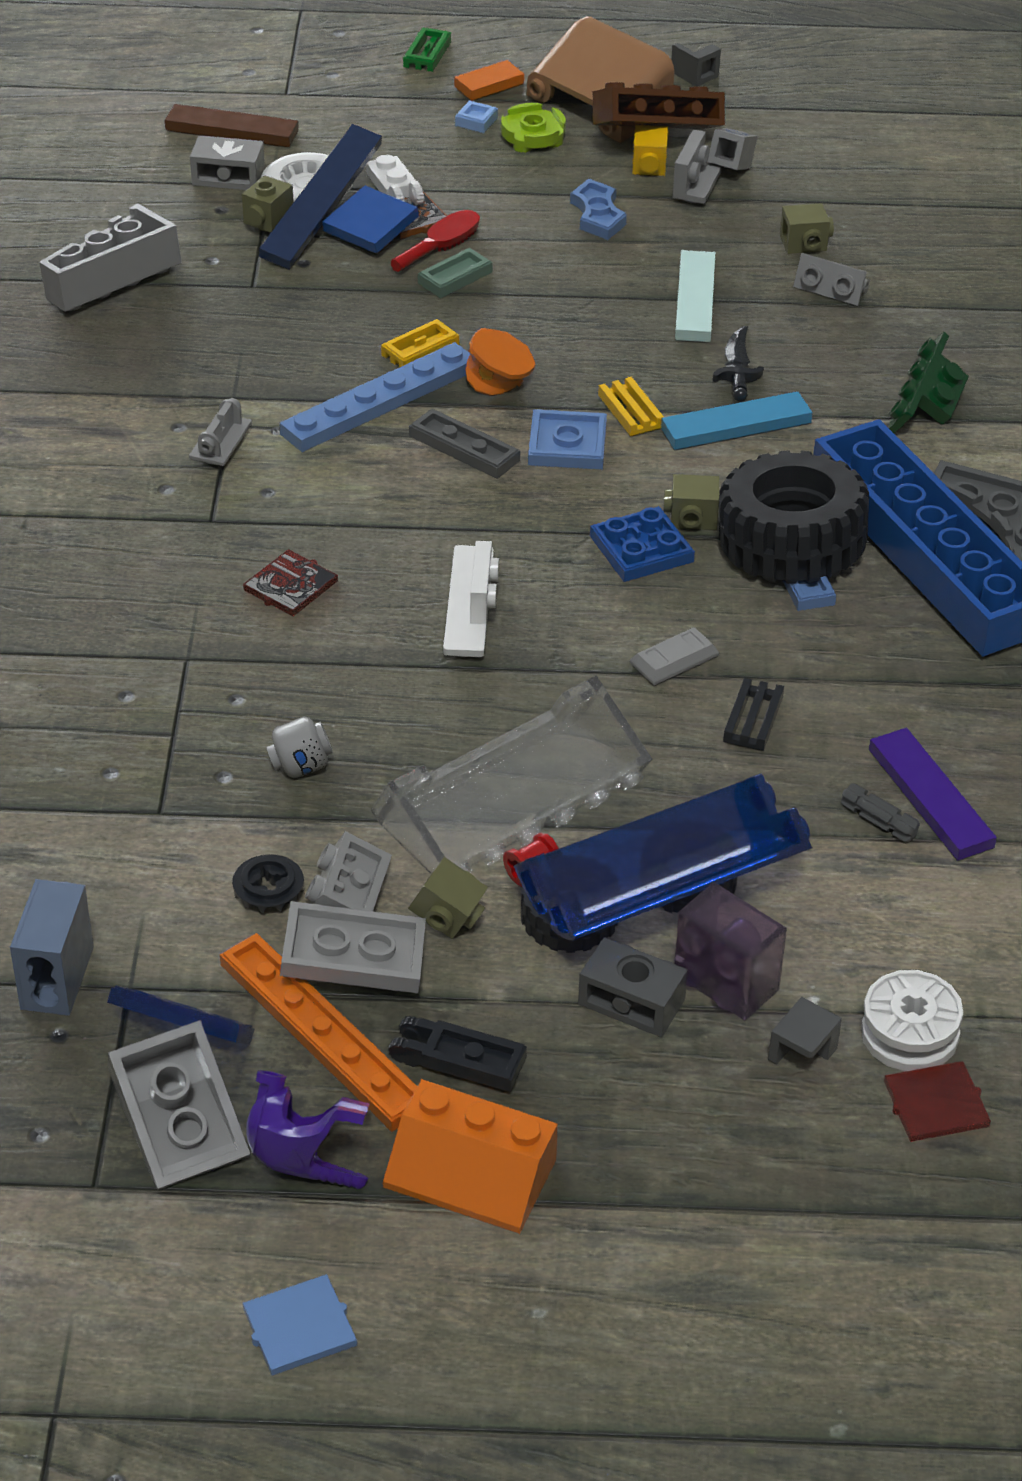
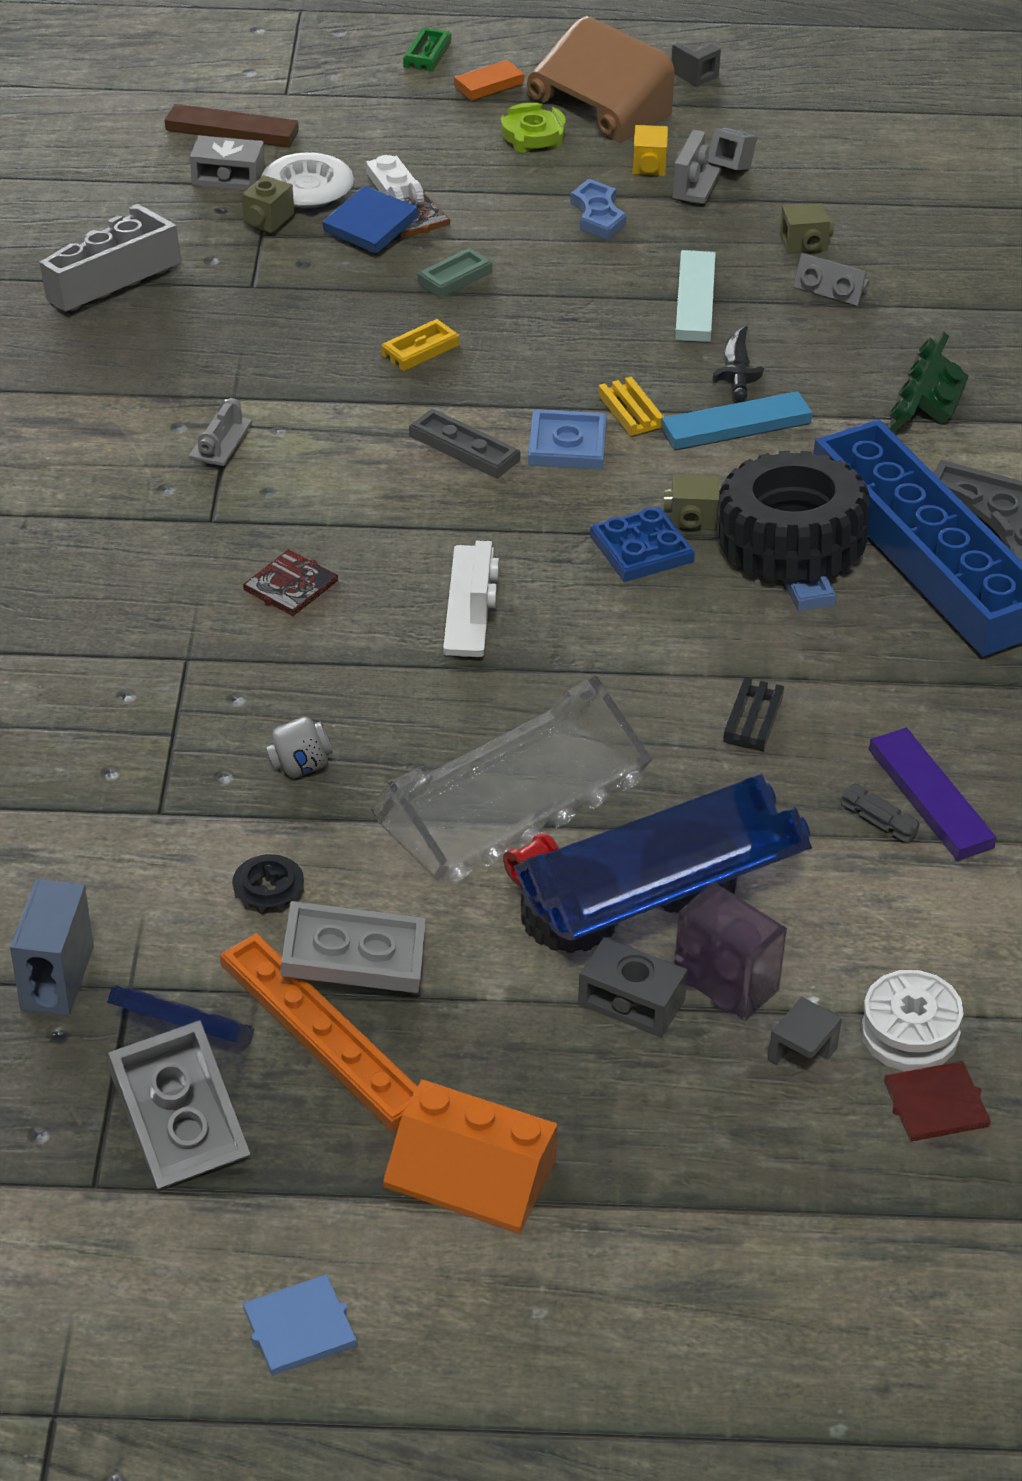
dark purple piece [246,1070,370,1189] -> none
dark blue tile [259,124,382,270] -> none
medium blue plate [280,342,470,452] -> none
light grey bracket [305,831,392,911] -> none
black hinge [387,1015,527,1092] -> none
red piece [390,210,480,272] -> none
olive brick [408,857,488,939] -> none
light blue tile [455,101,498,133] -> none
orange hat [465,328,536,396] -> none
reddish brown brick [592,82,725,129] -> none
light grey tile [630,627,719,686] -> none

